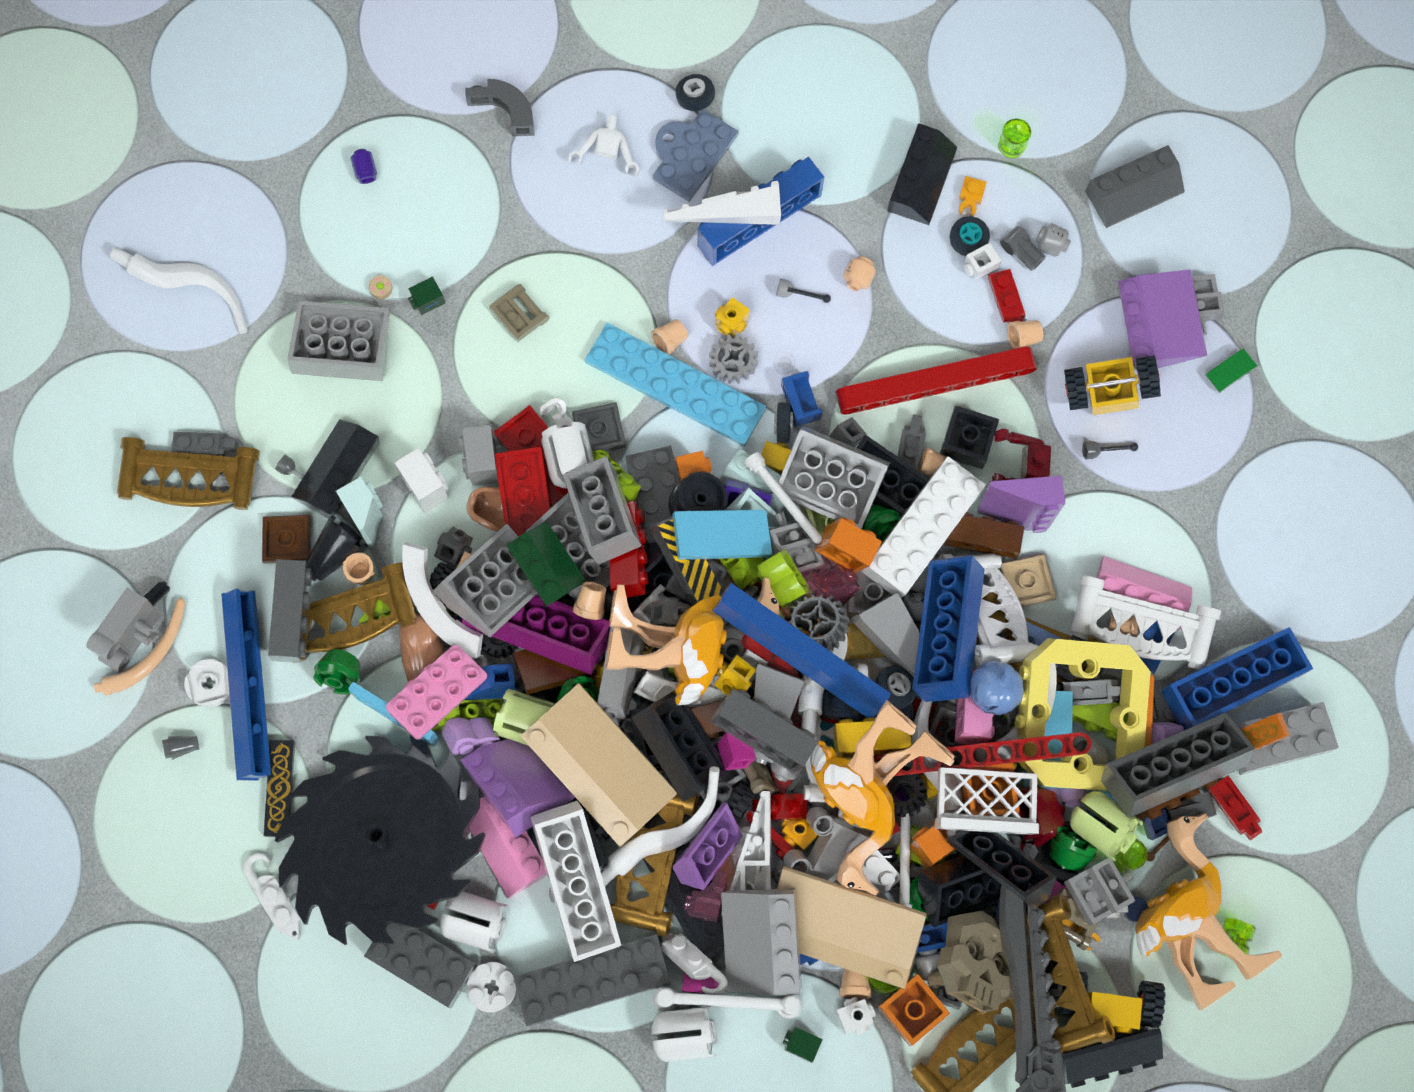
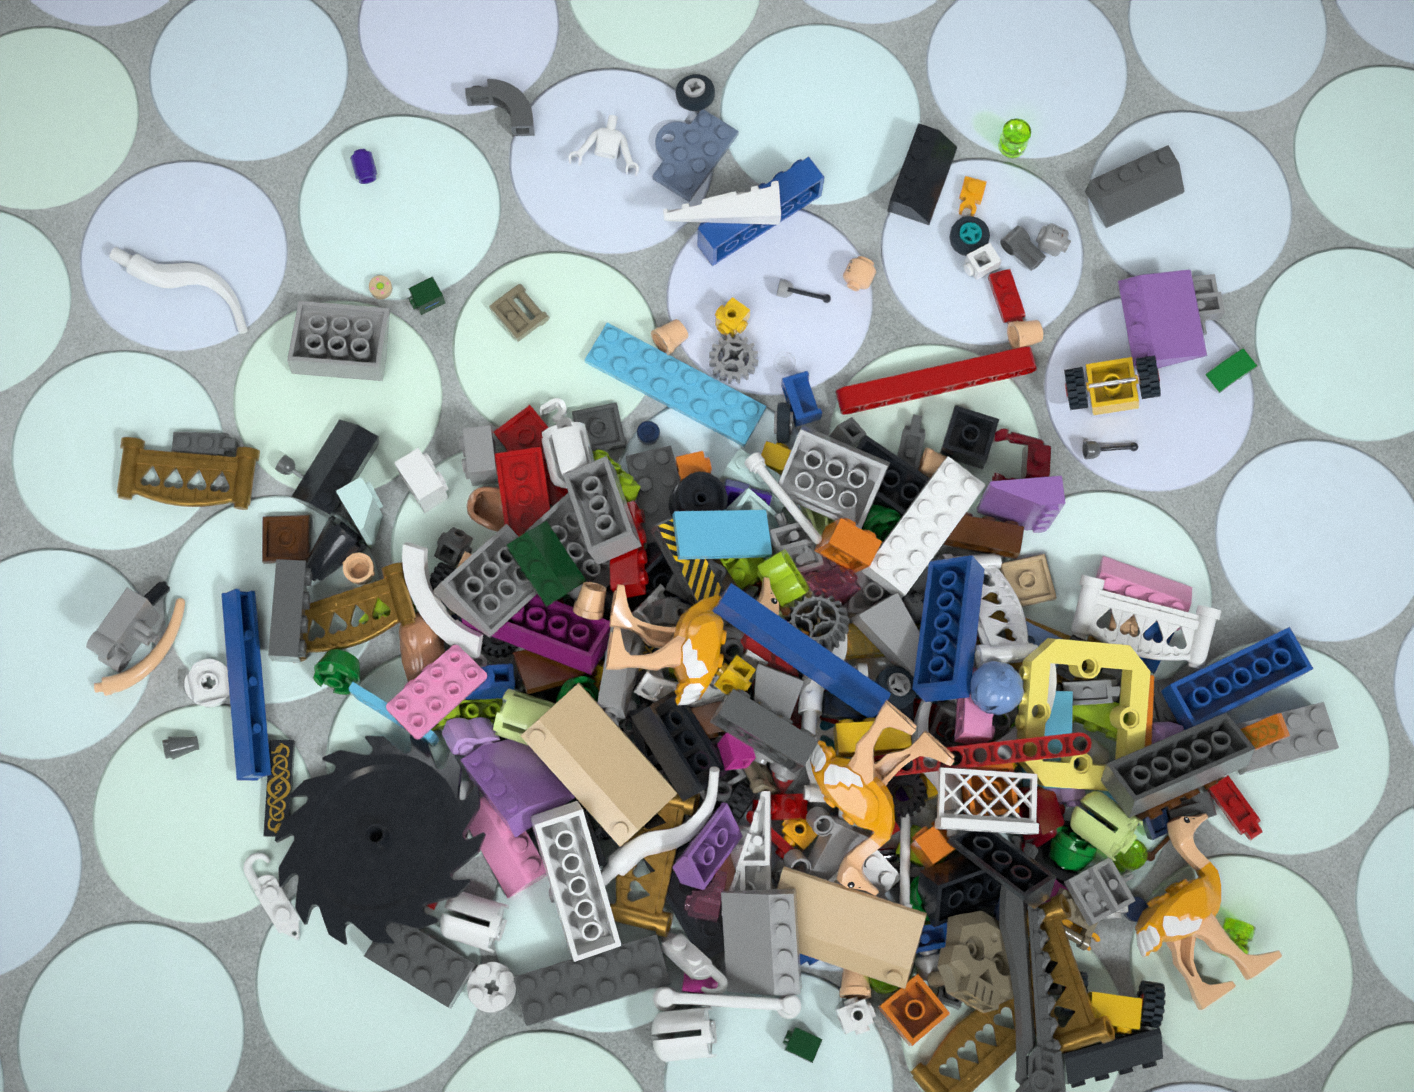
none -> dark blue tile [637,421,660,445]

